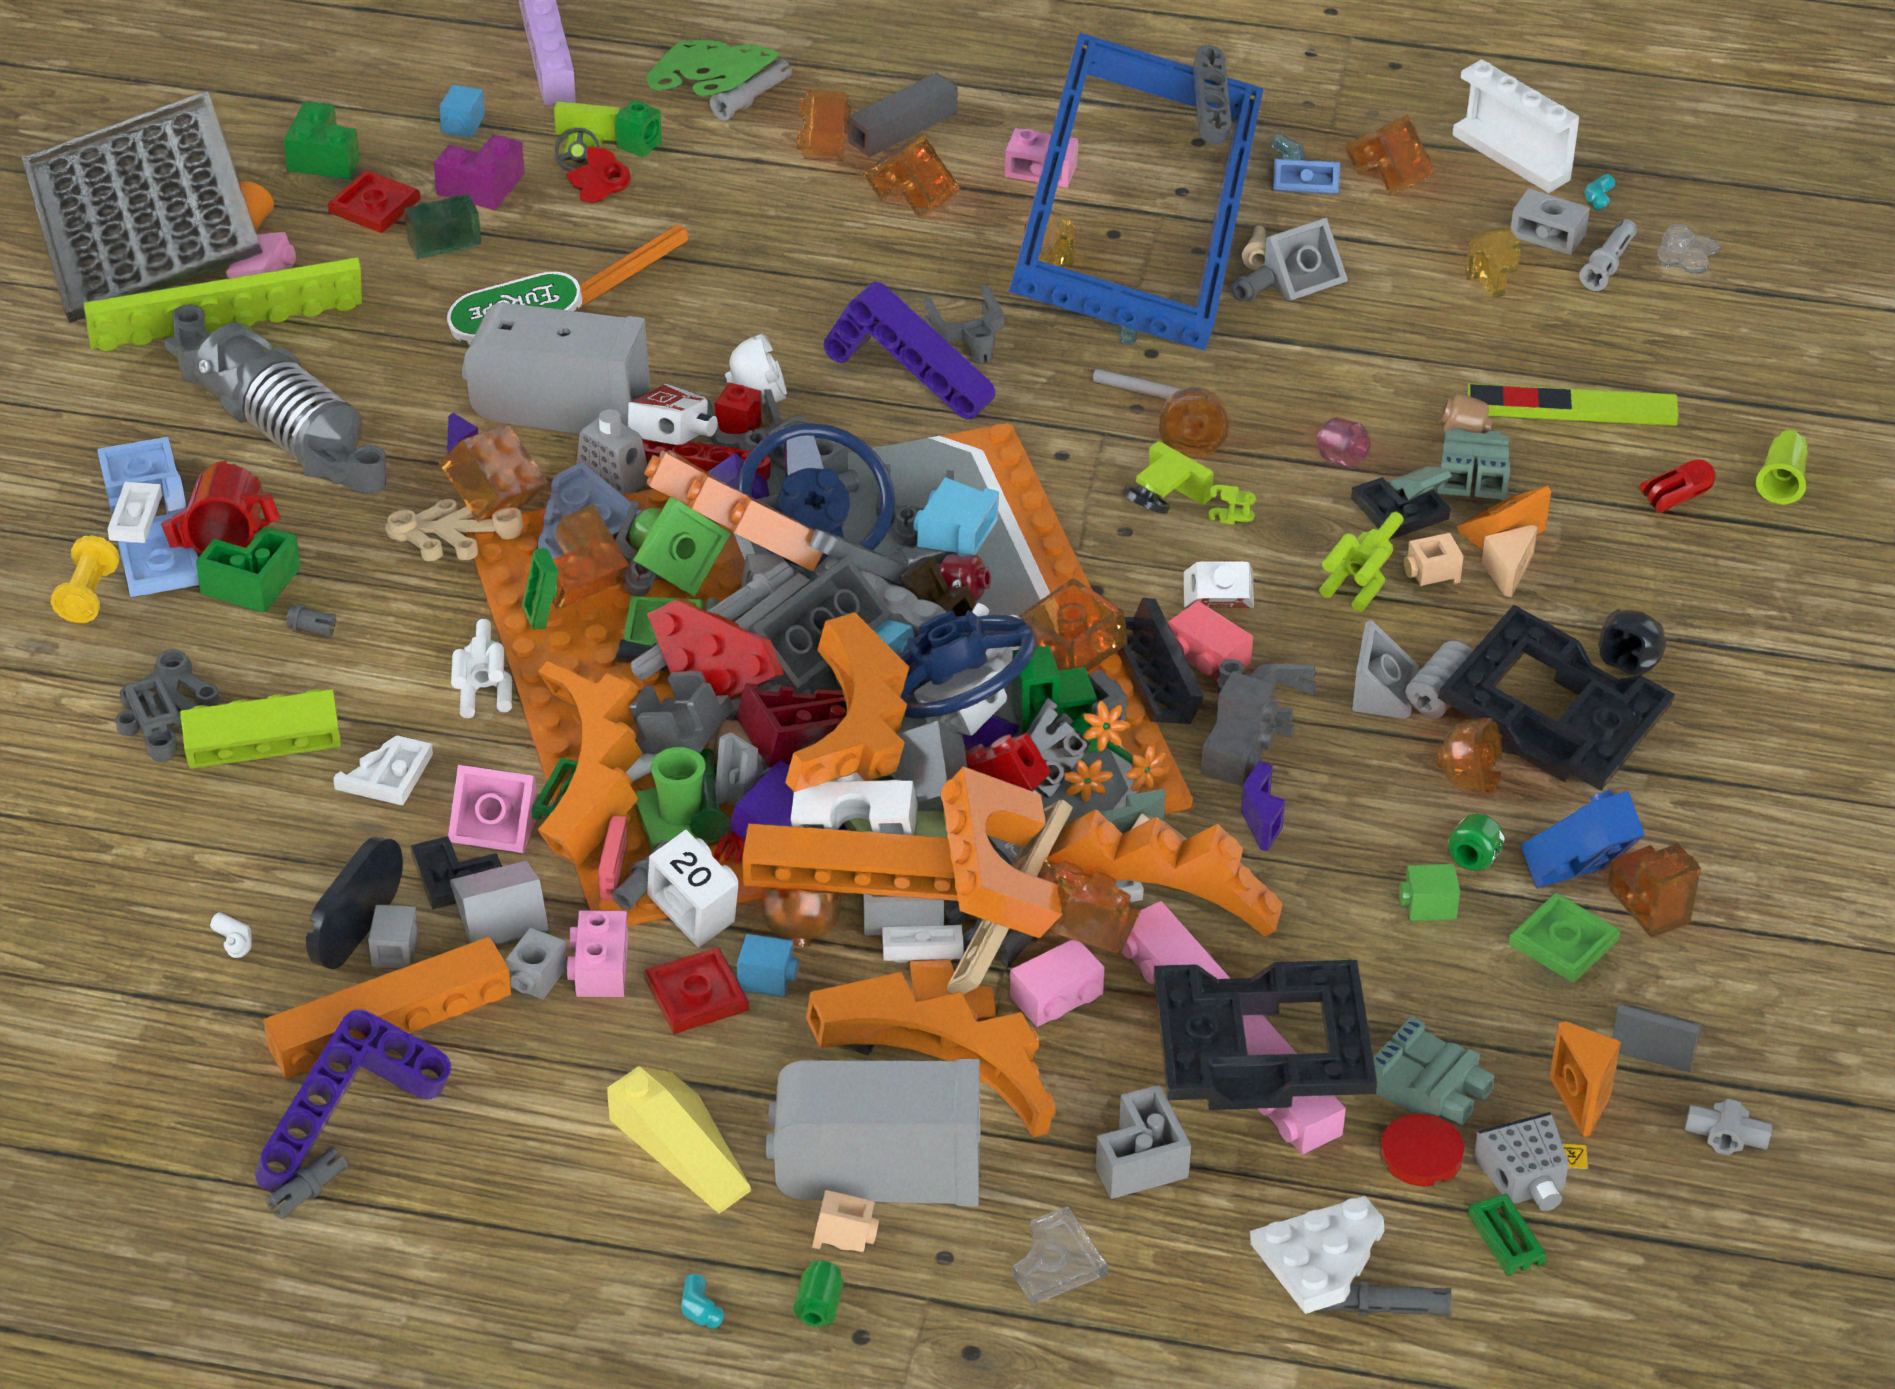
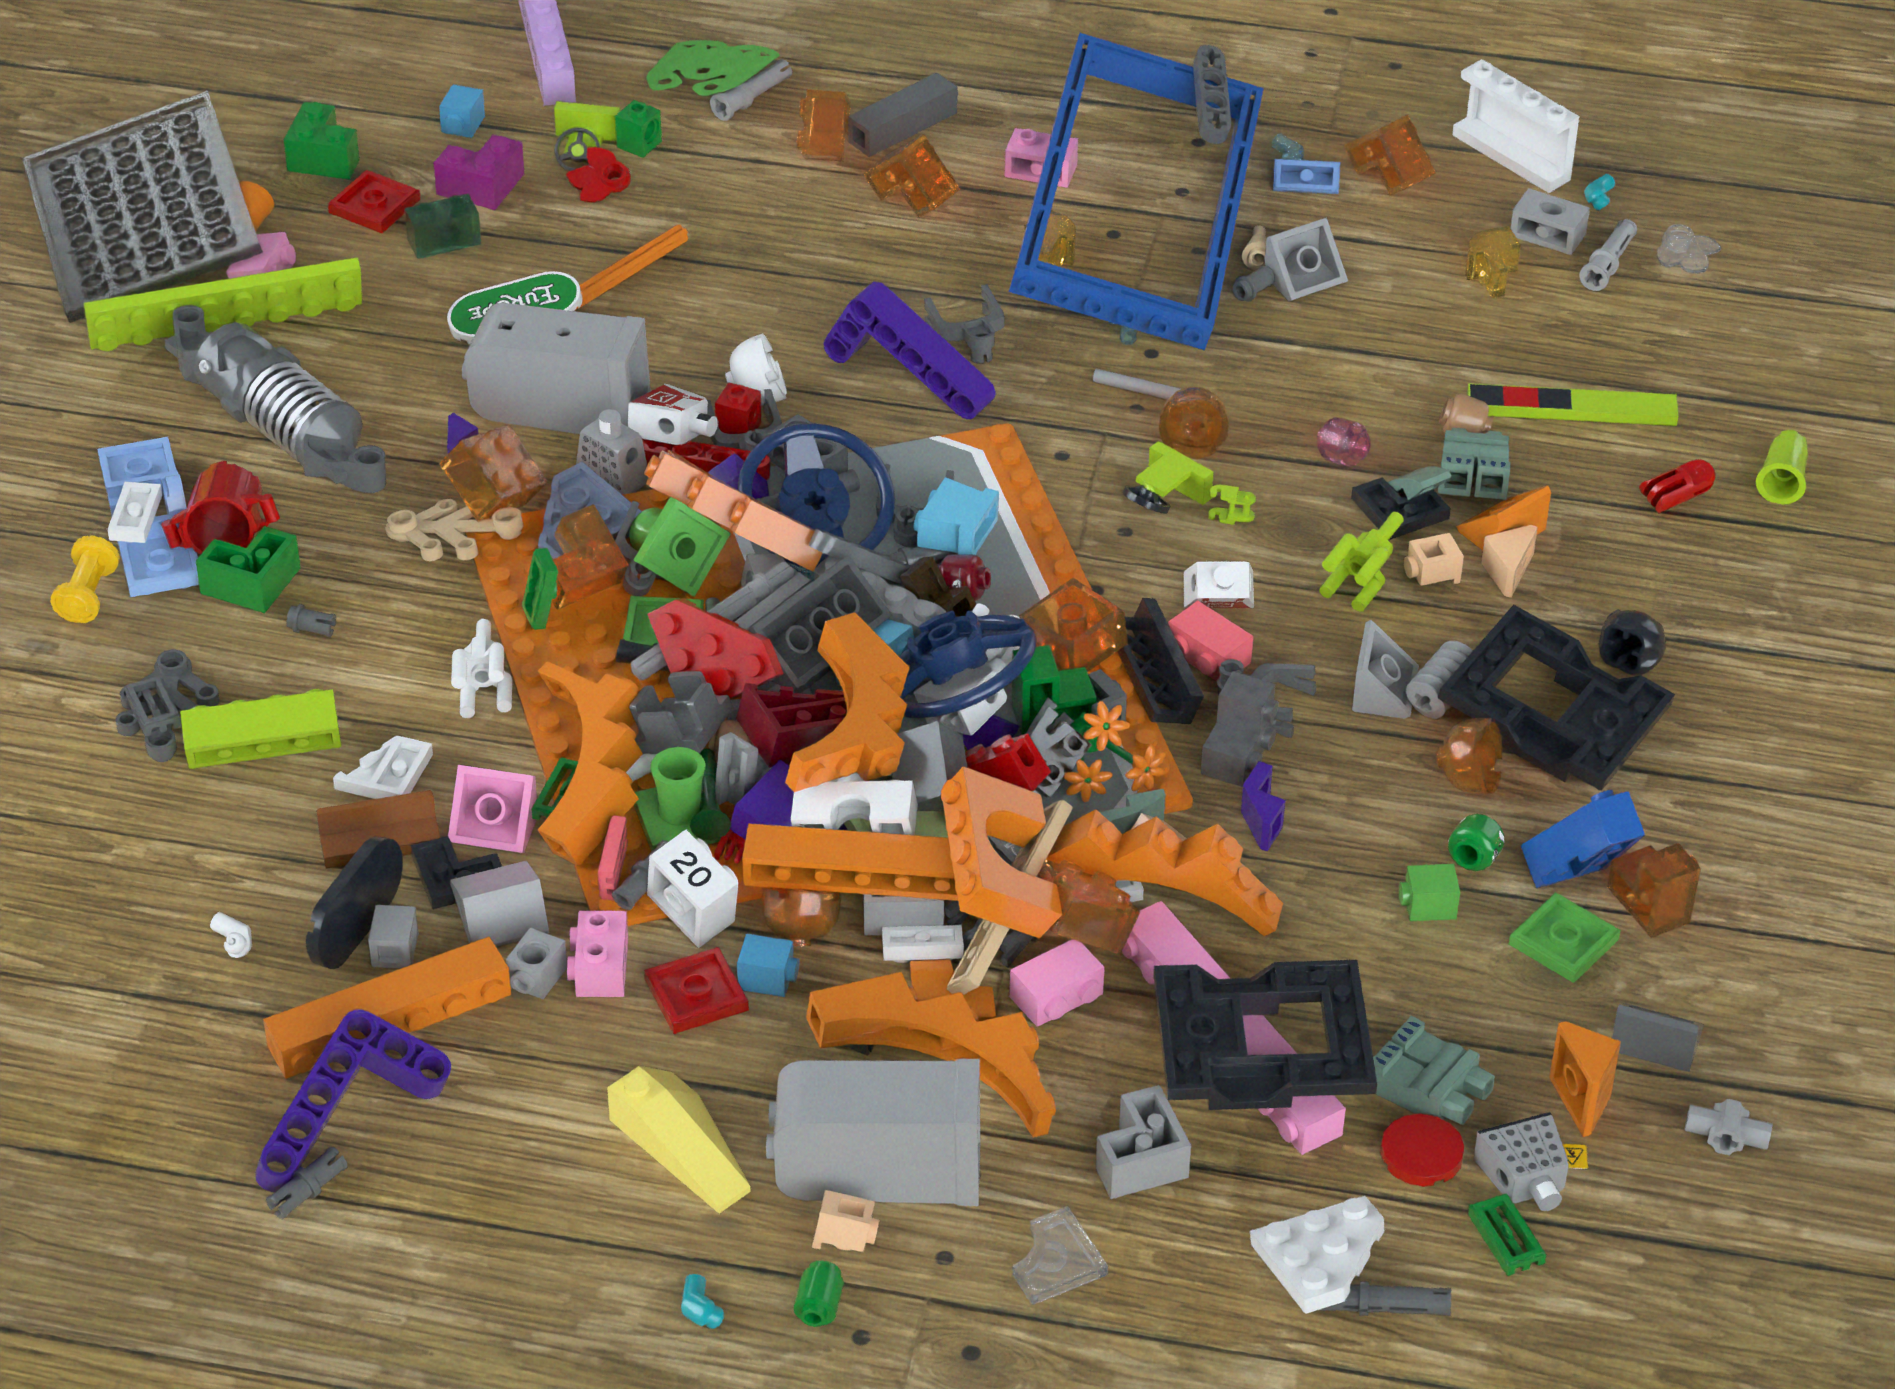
none -> dark orange panel [316,790,441,869]

